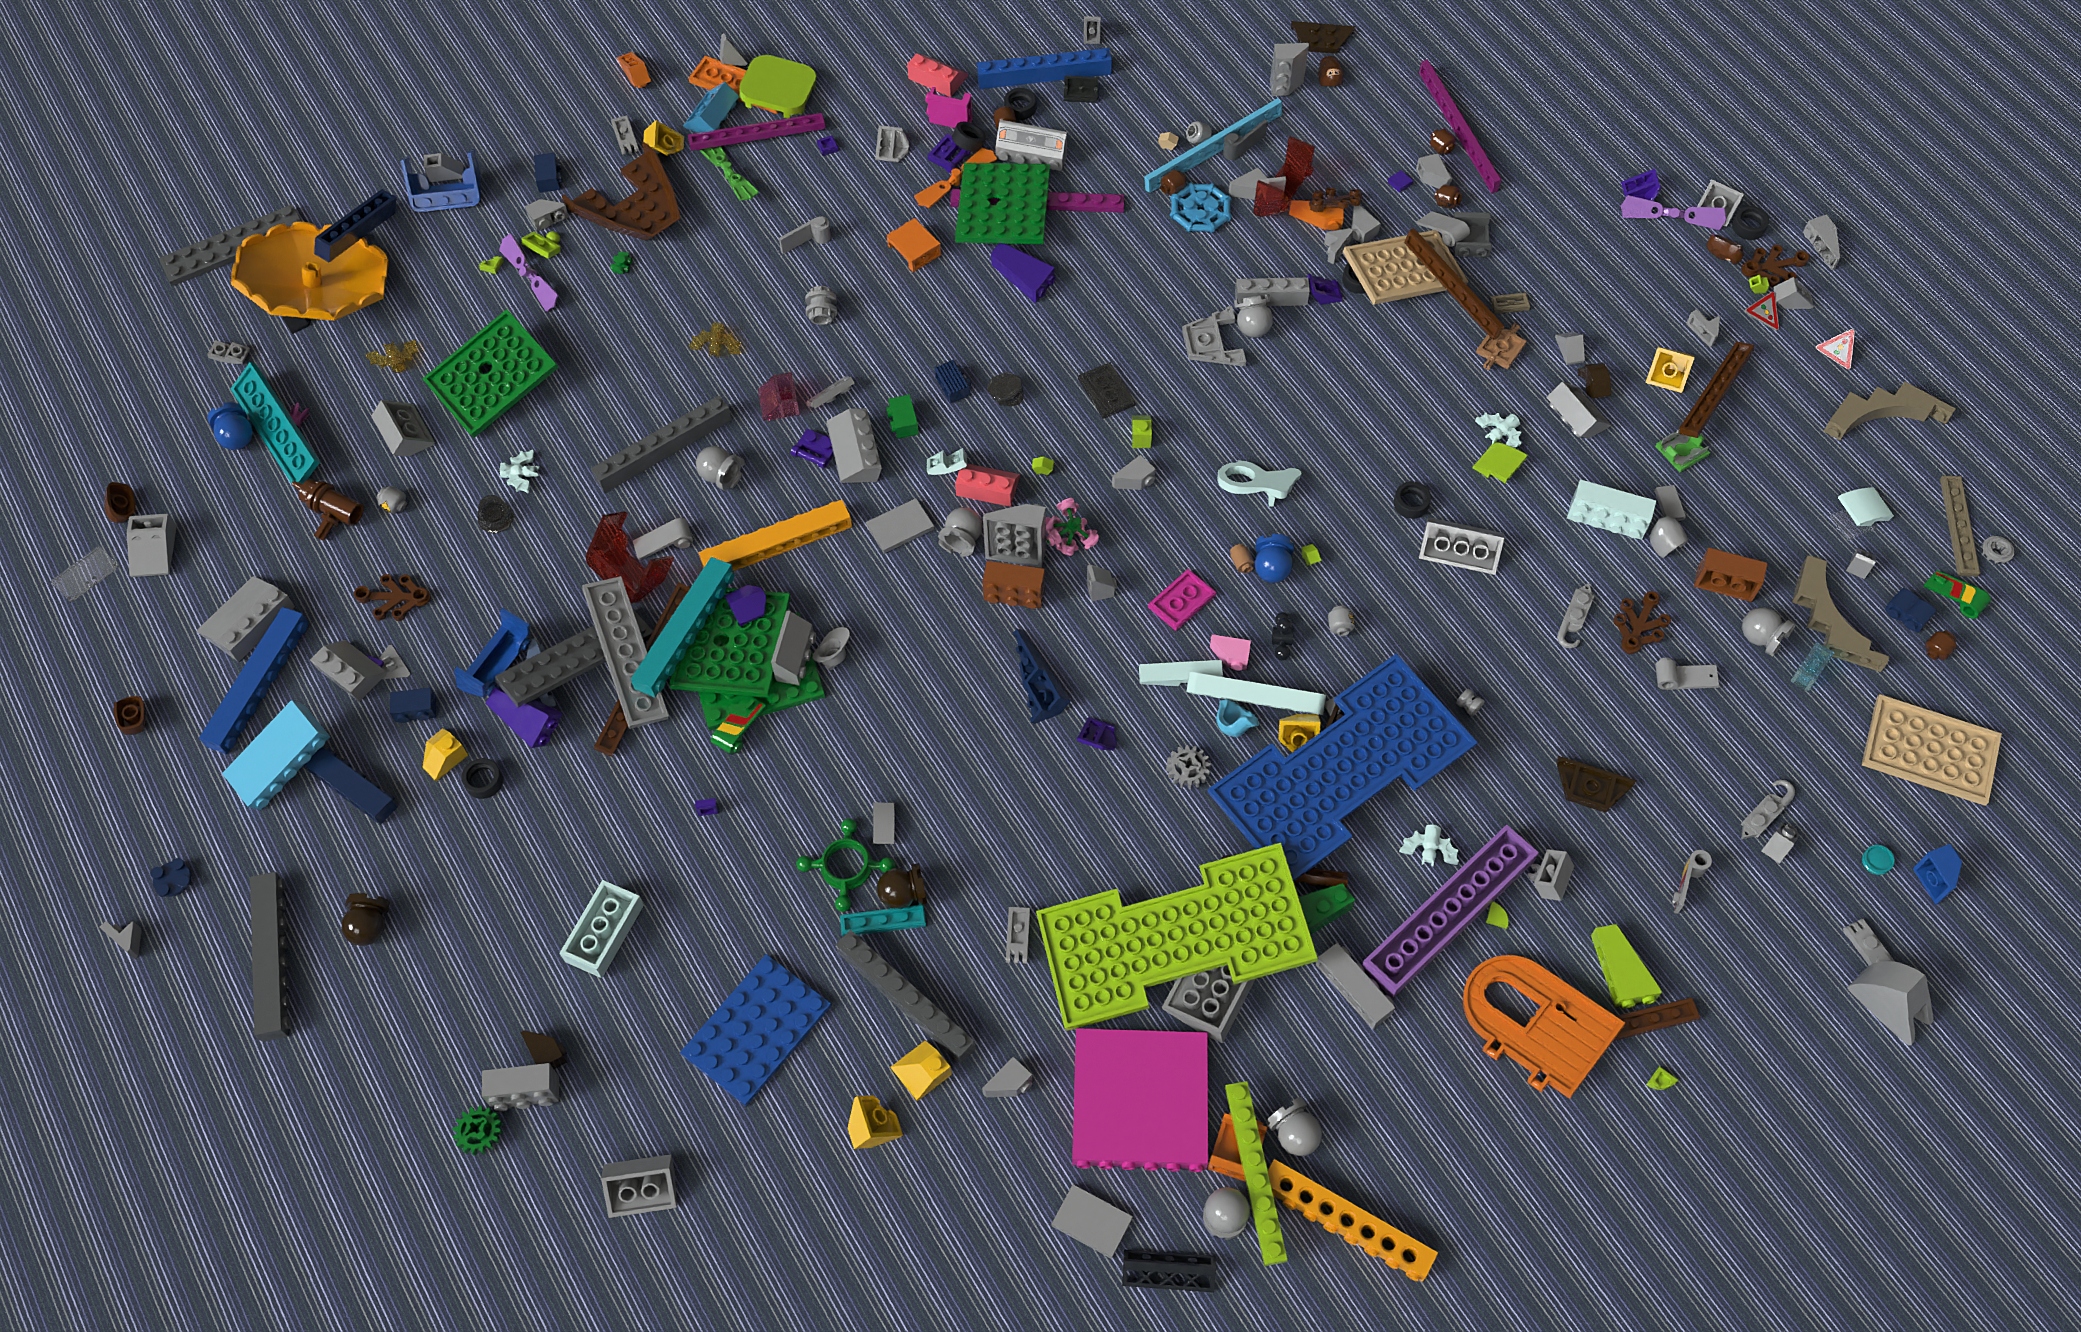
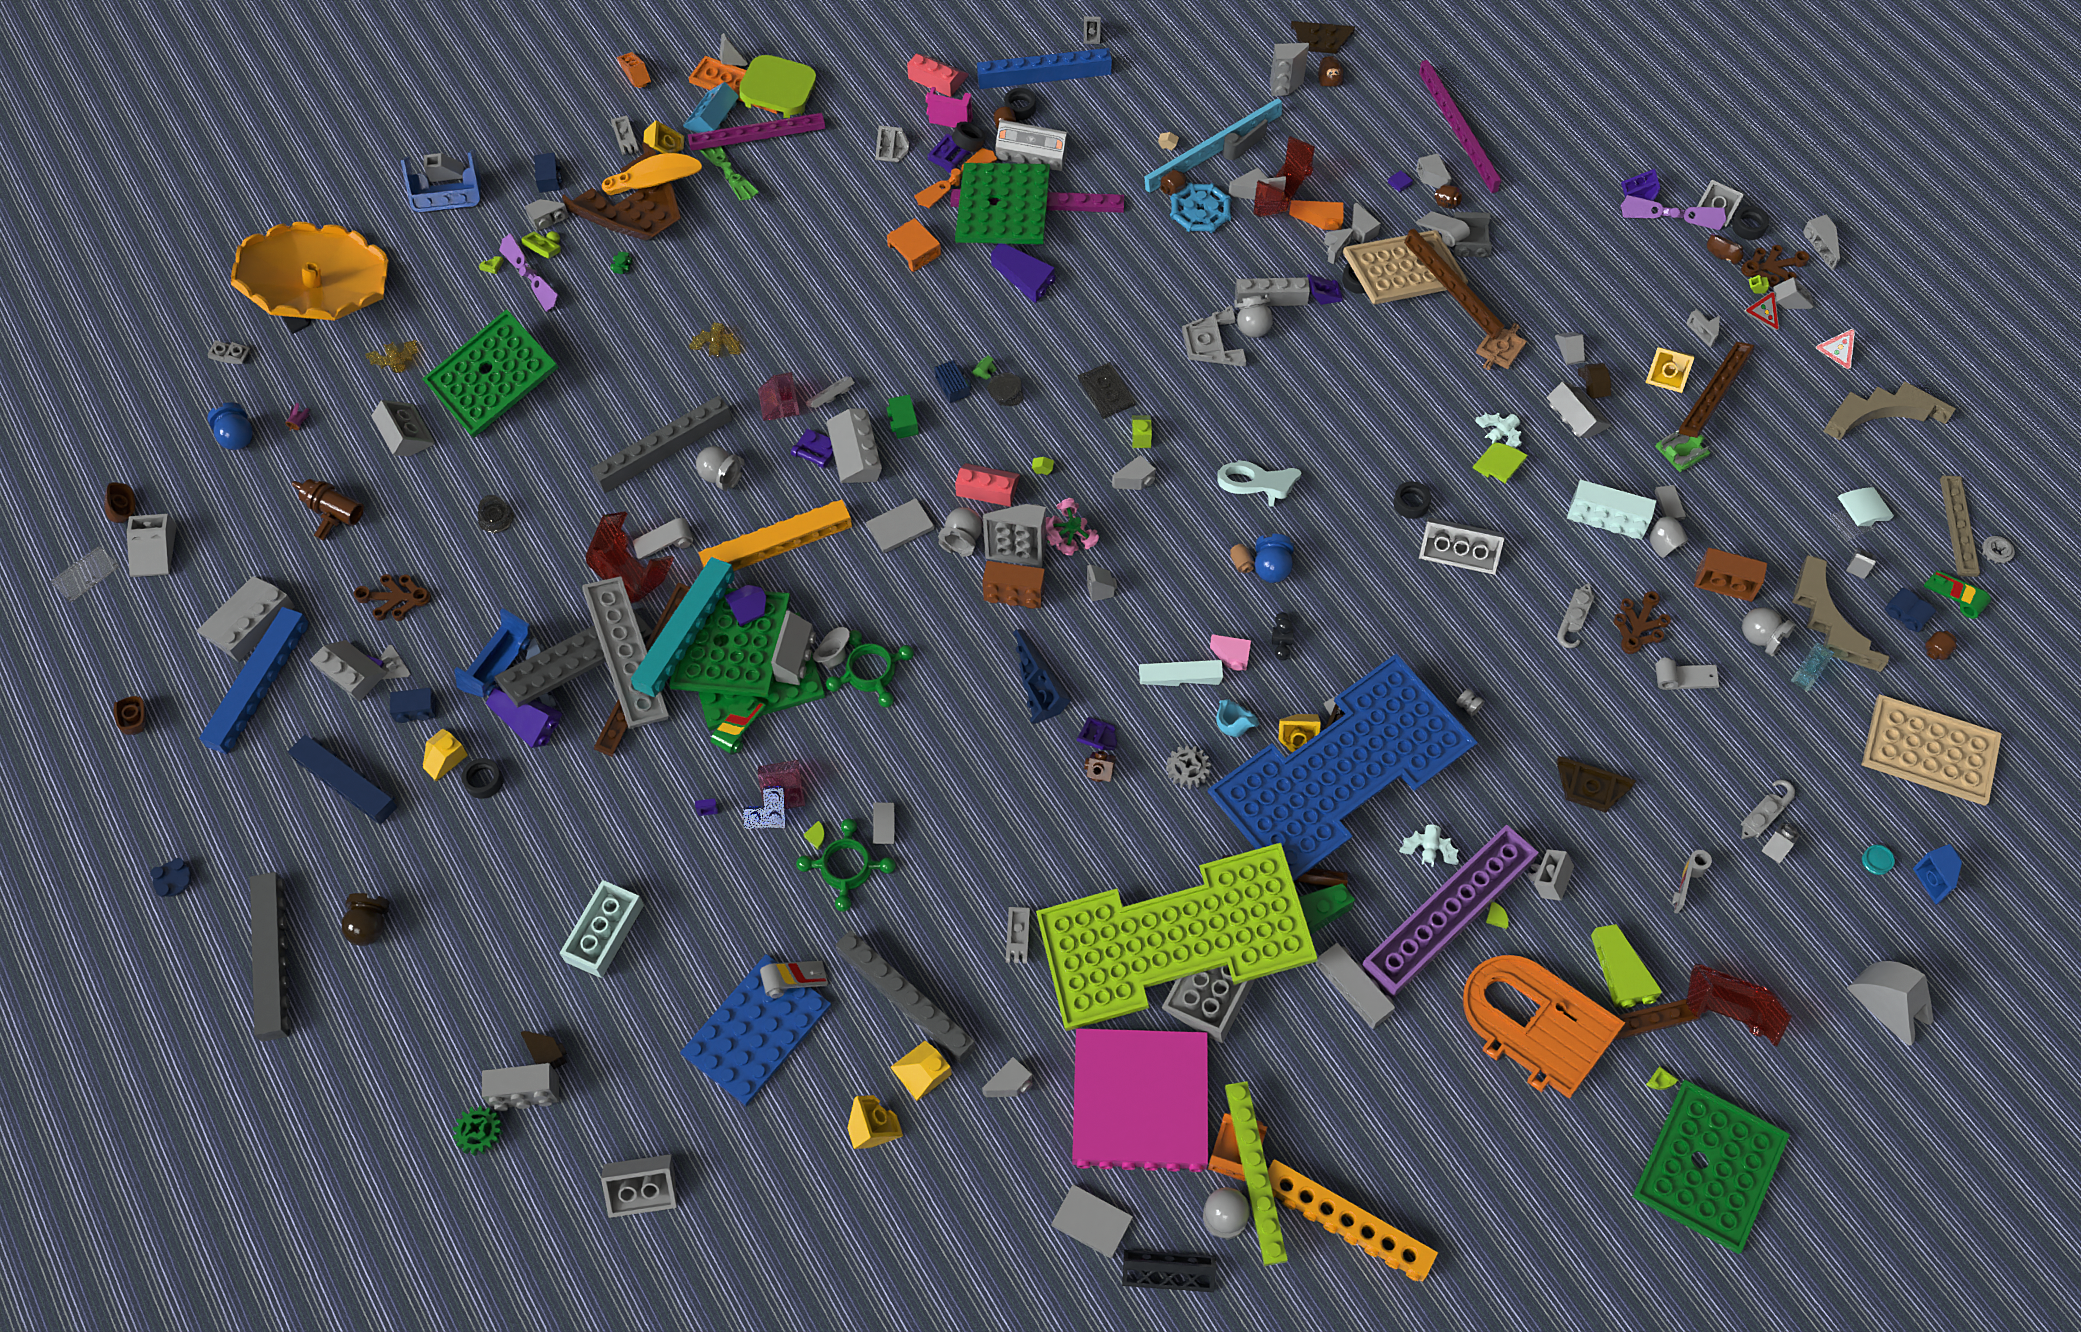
light grey slope [100,921,141,959] -> none
dark grey plate [159,204,301,286] -> none
medium azure brick [222,700,330,810] -> none
teal plate [231,362,320,488] -> none
dark blue brick [314,189,397,262] -> none
light grey head [377,486,407,514] -> none
light aqua animal [500,450,540,493] -> none
light grey door [779,216,831,254] -> none
light grey piece [805,286,837,325] -> none
dark purple tile [816,135,839,156] -> none
teal tile [840,905,926,937] -> none
dark brown tile [877,863,927,909] -> none
light aqua slope [927,448,967,475] -> none
pearl dark grey hinge [1064,76,1098,103] -> none
dark pink tile [1148,569,1216,631] -> none
light grey head [1186,121,1212,145] -> none
light aqua beam [1186,672,1326,715] -> none
light grey tile [1266,1097,1322,1156] -> none
lime piece [1301,544,1321,566] -> none
reddish brown plant [1309,188,1362,212] -> none
light grey head [1328,606,1355,636] -> none
reddish brown head [1430,129,1456,155] -> none
dark tan tile [1490,293,1530,314] -> none
light grey hinge [1843,919,1895,966] -> none
none -> light orange plant [602,153,702,195]
none -> clear blue plate [743,786,786,829]
none -> clear pink slope [758,760,805,812]
none -> light grey door [760,961,828,998]
none -> lime tile [803,821,824,850]
none -> green piece [826,630,914,708]
none -> bright green tile [971,355,996,380]
none -> reddish brown brick [1084,751,1116,782]
none -> green plate [1632,1079,1790,1254]
none -> clear red windscreen [1686,963,1792,1047]

